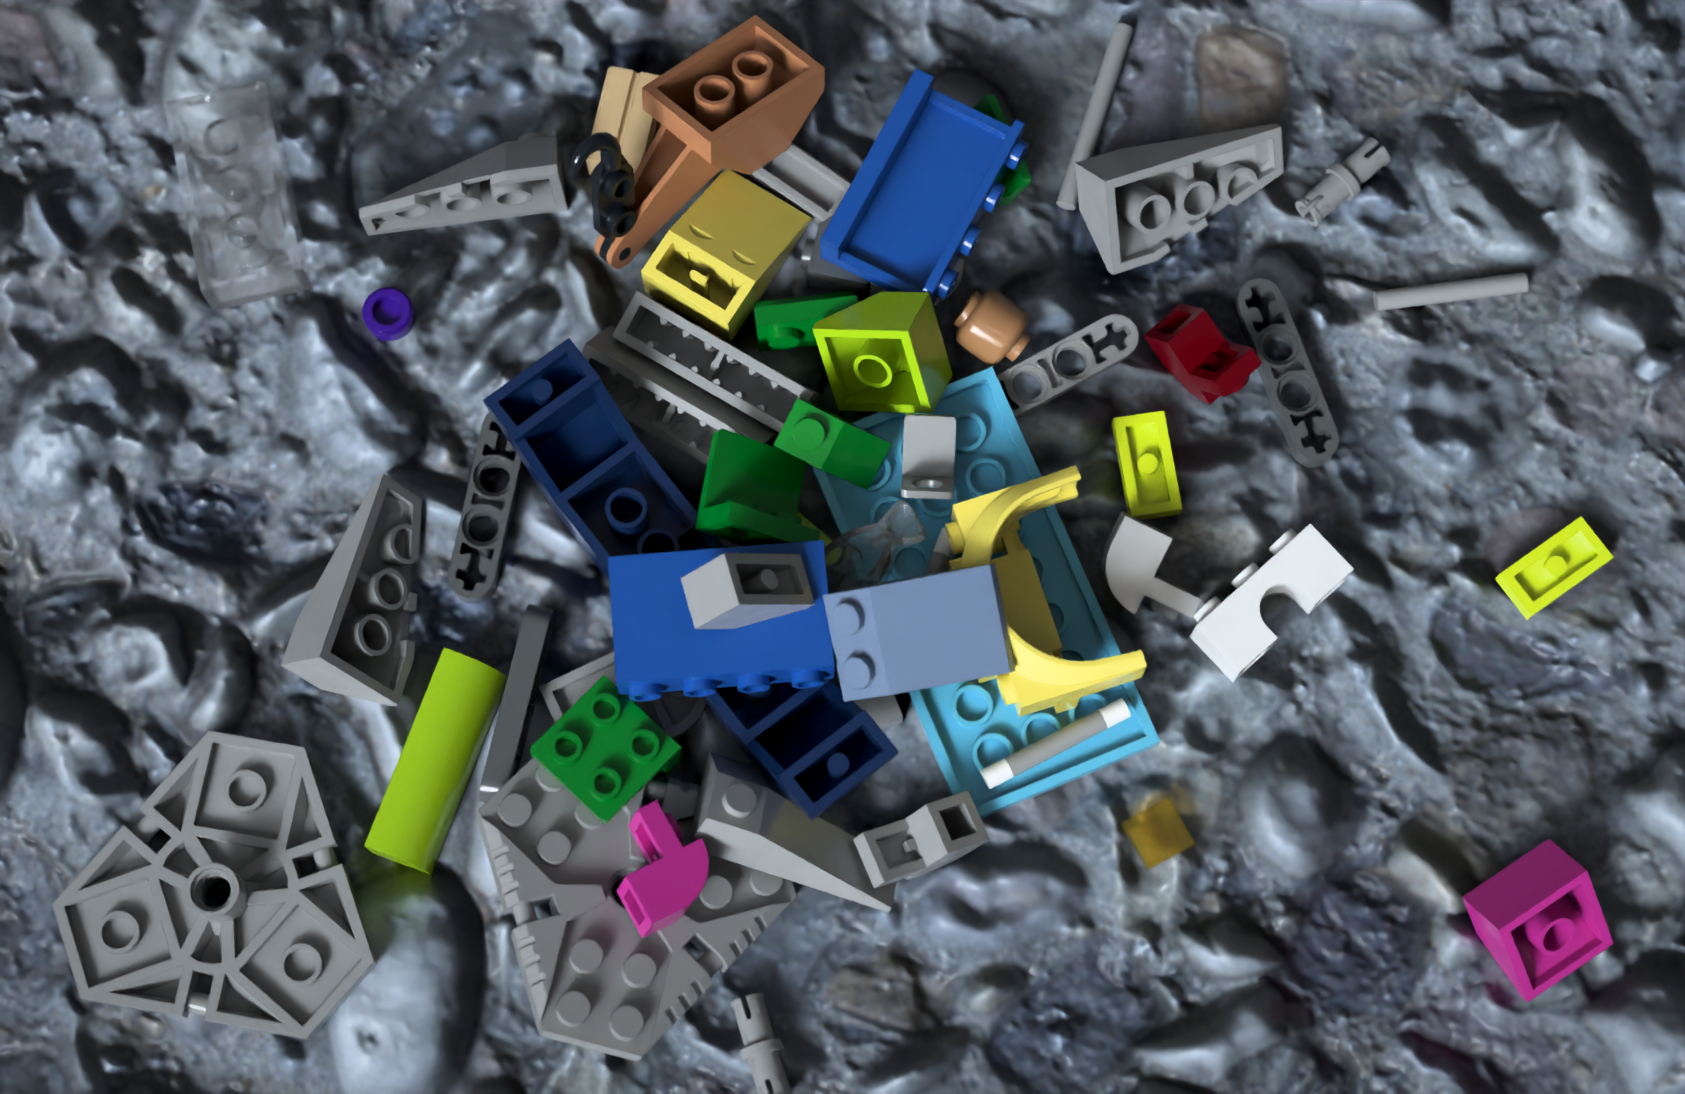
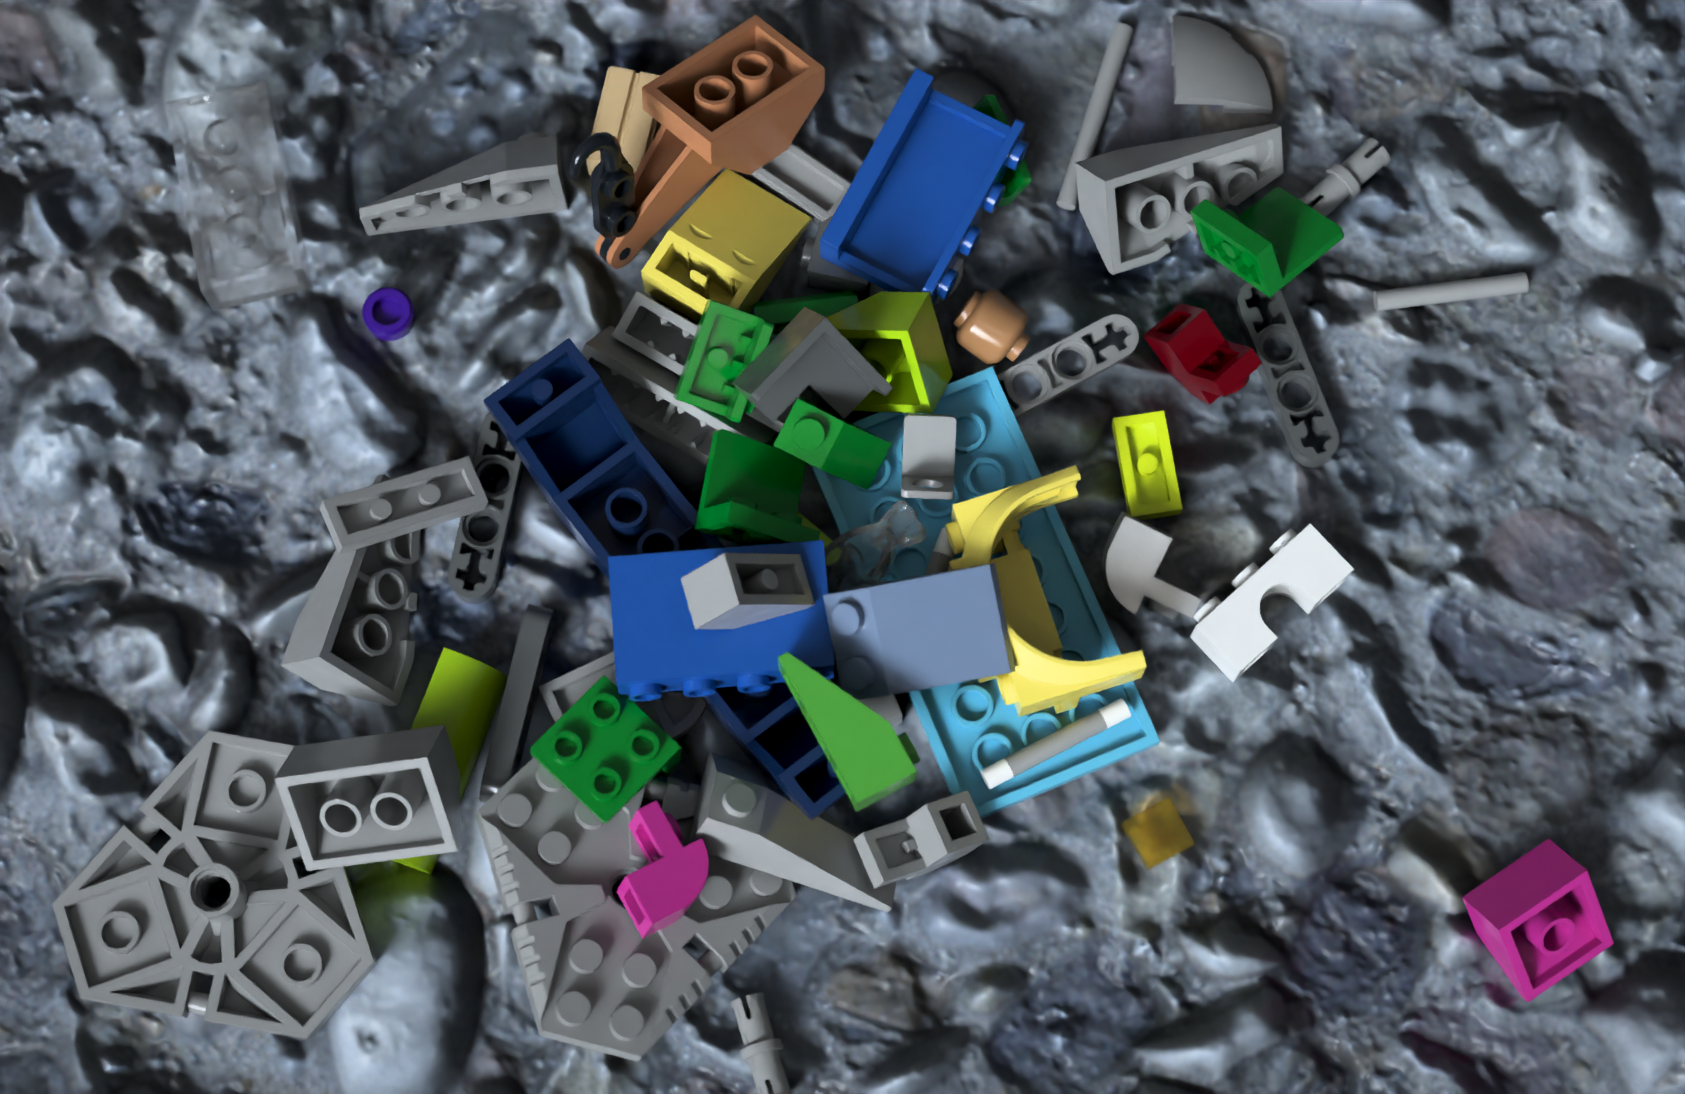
neon yellow plate [1495,516,1614,620] -> none
none -> light grey slope [274,725,461,871]
none -> light grey plate [319,456,489,555]
none -> green bracket [673,299,777,423]
none -> dark grey panel [732,307,893,422]
none -> bright green slope [778,652,920,812]
none -> light grey brick [1171,15,1273,114]
none -> green bracket [1190,187,1344,297]

